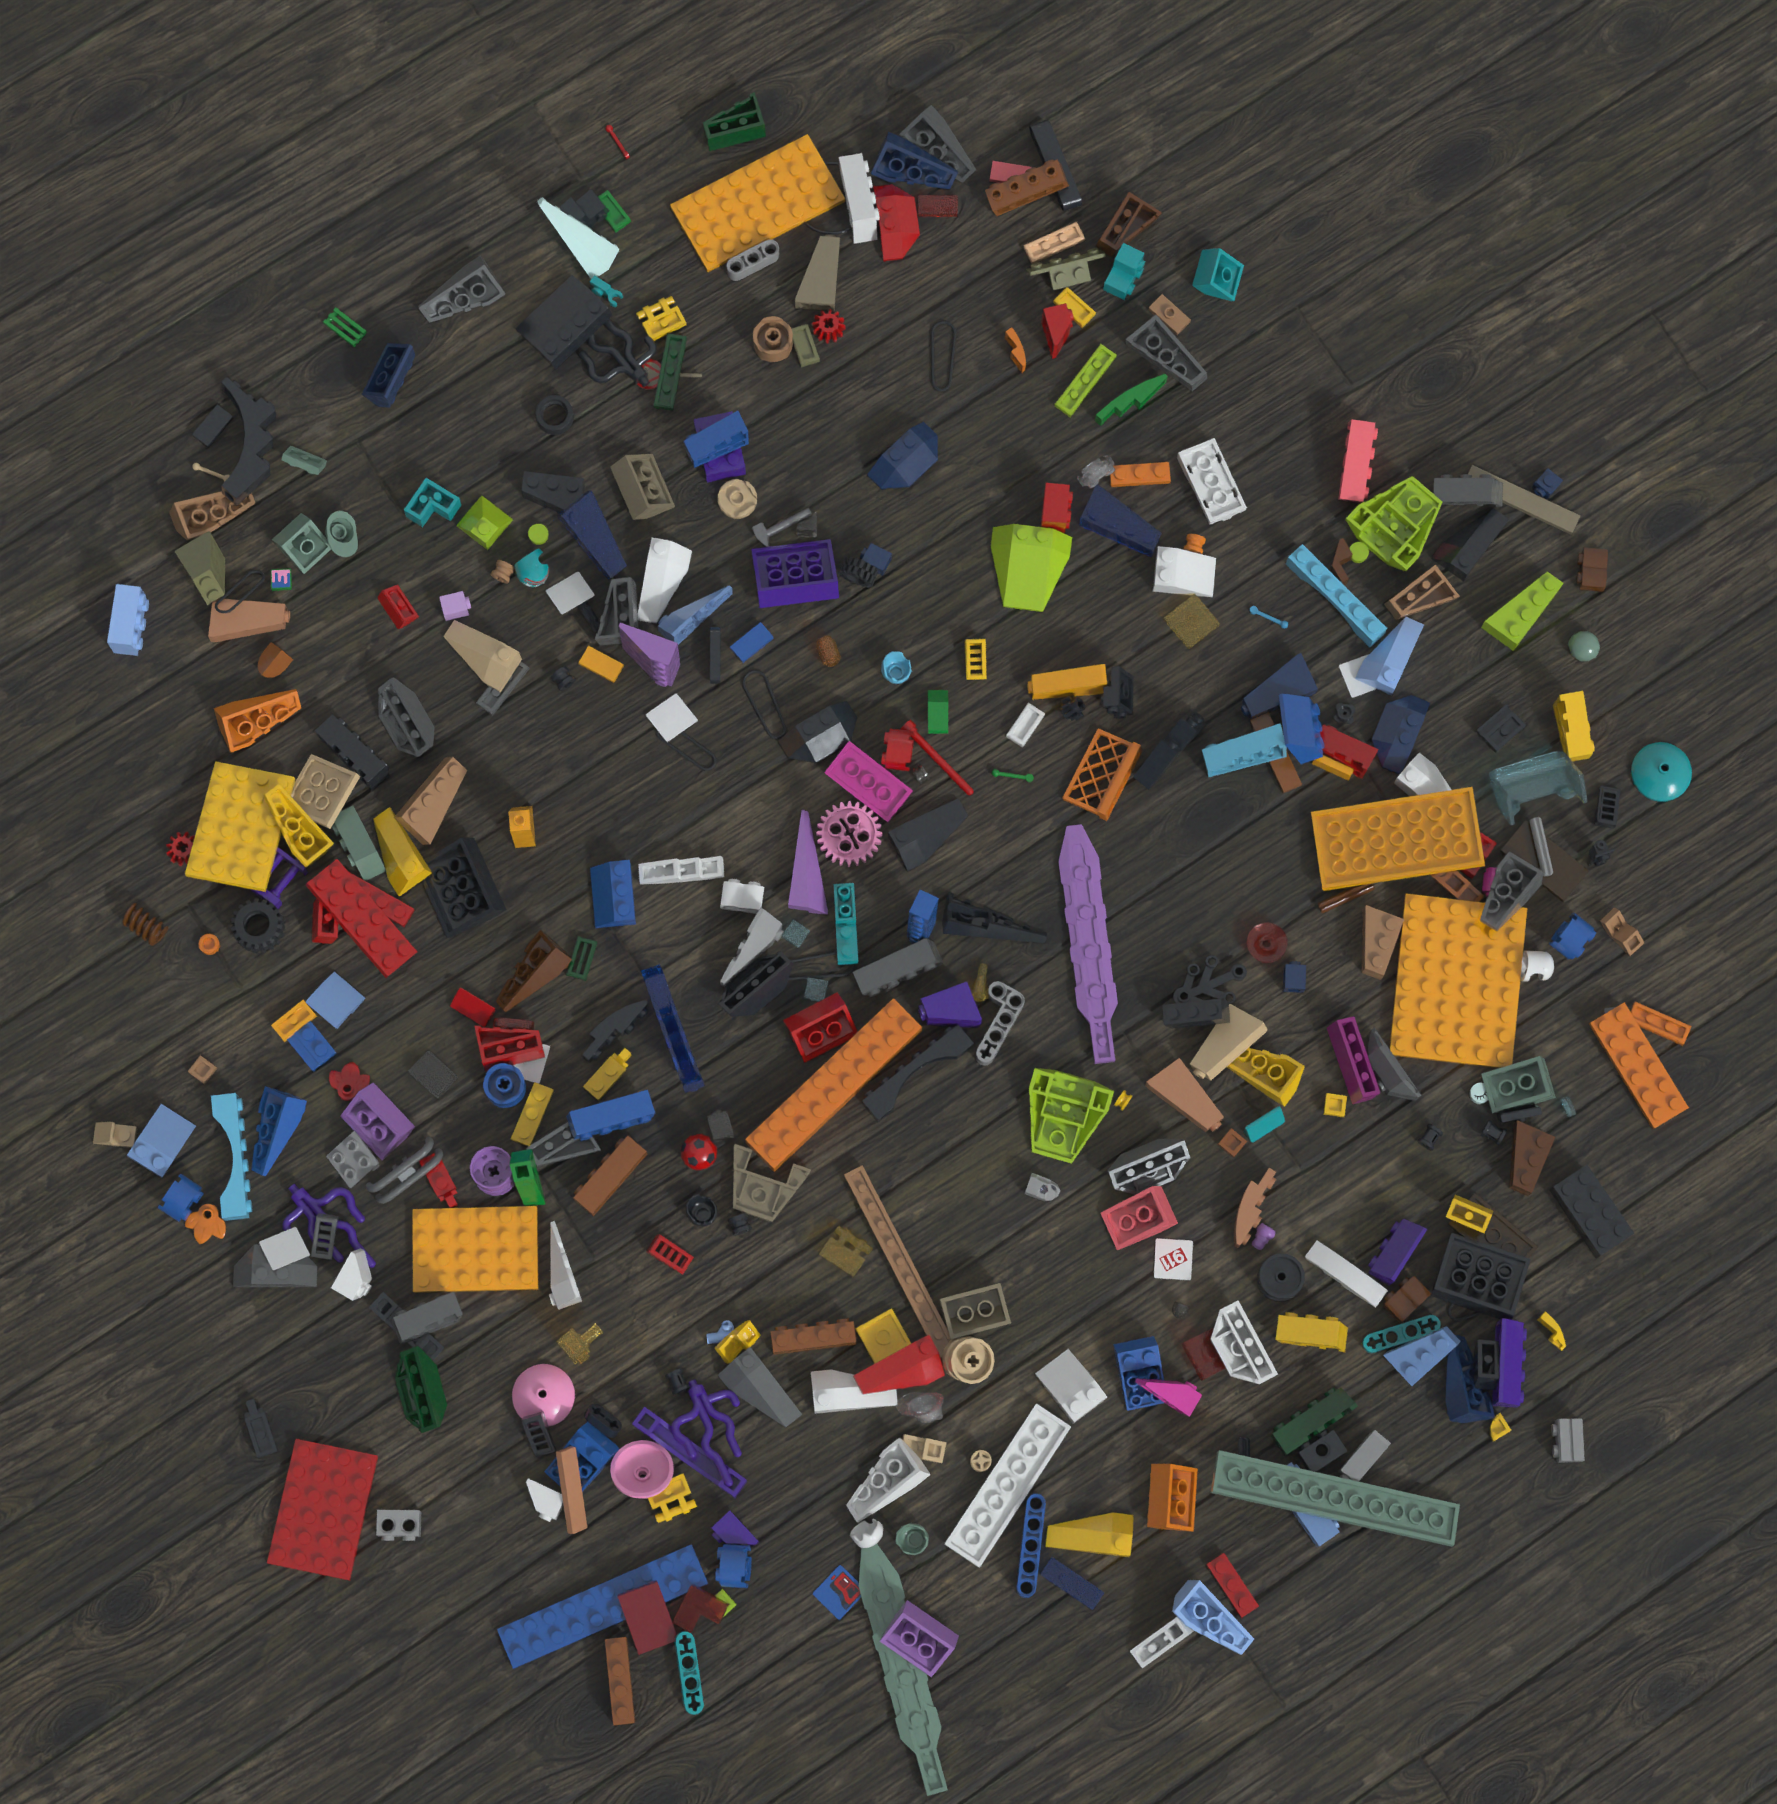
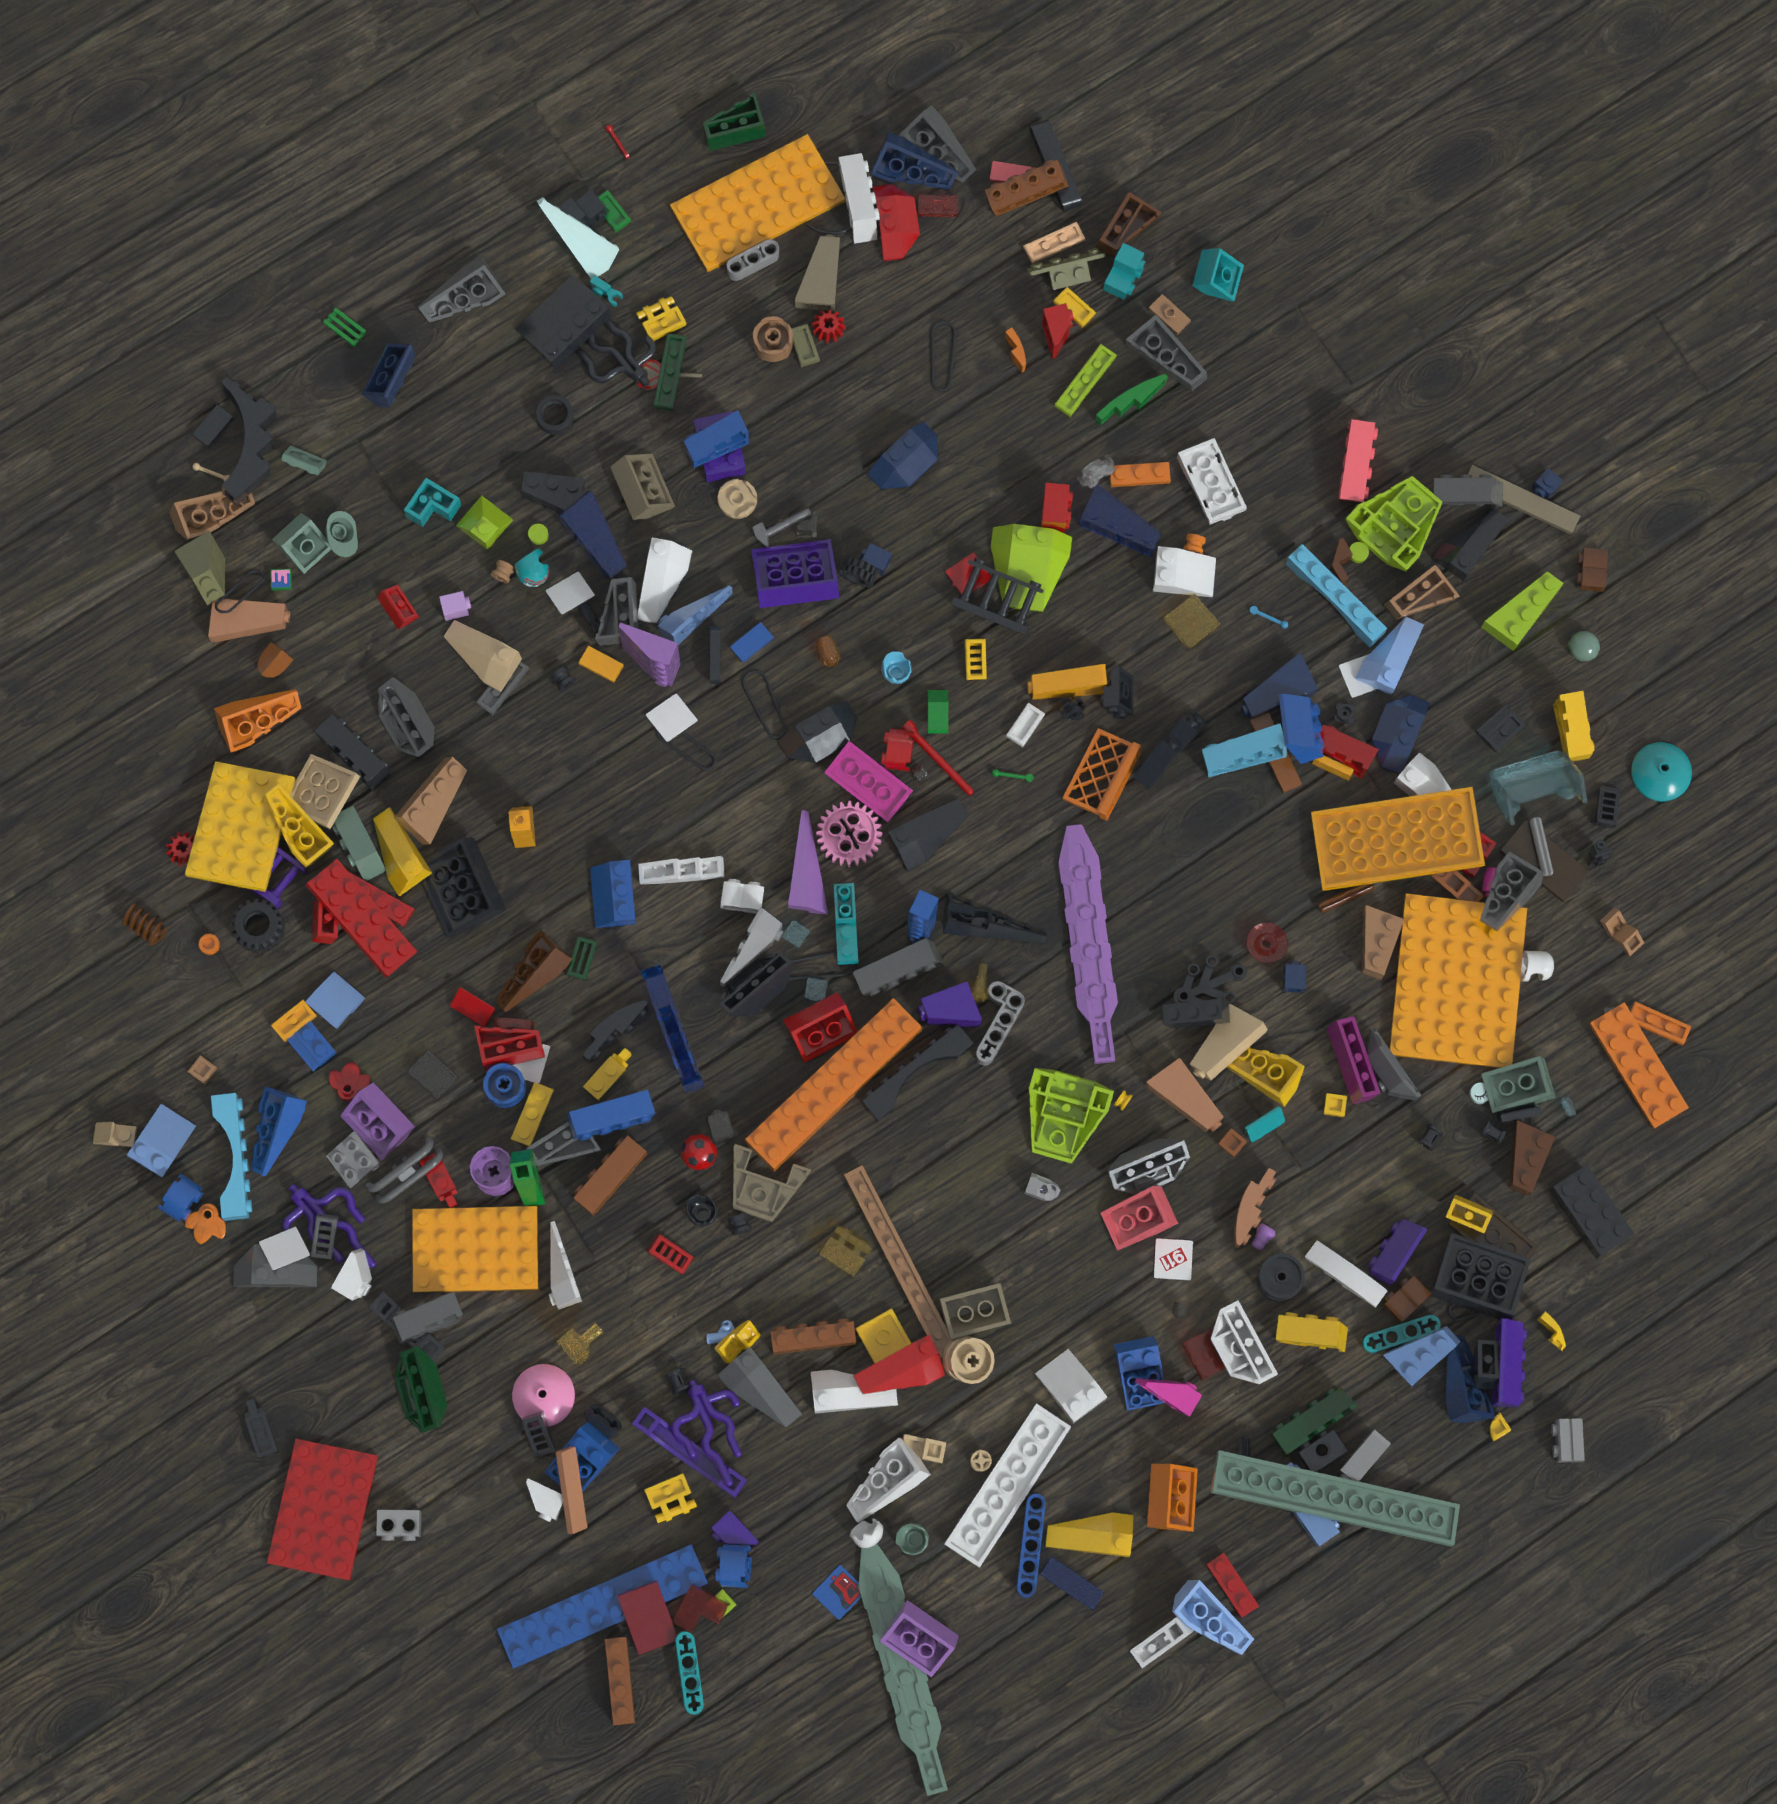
light blue brick [107,584,149,656] -> none
bright pink dish [610,1440,674,1498] -> none
clear piece [896,1392,944,1424] -> none
blue brick [1549,913,1597,960] -> none
none -> red piece [945,552,991,595]
none -> black fence [951,558,1044,635]

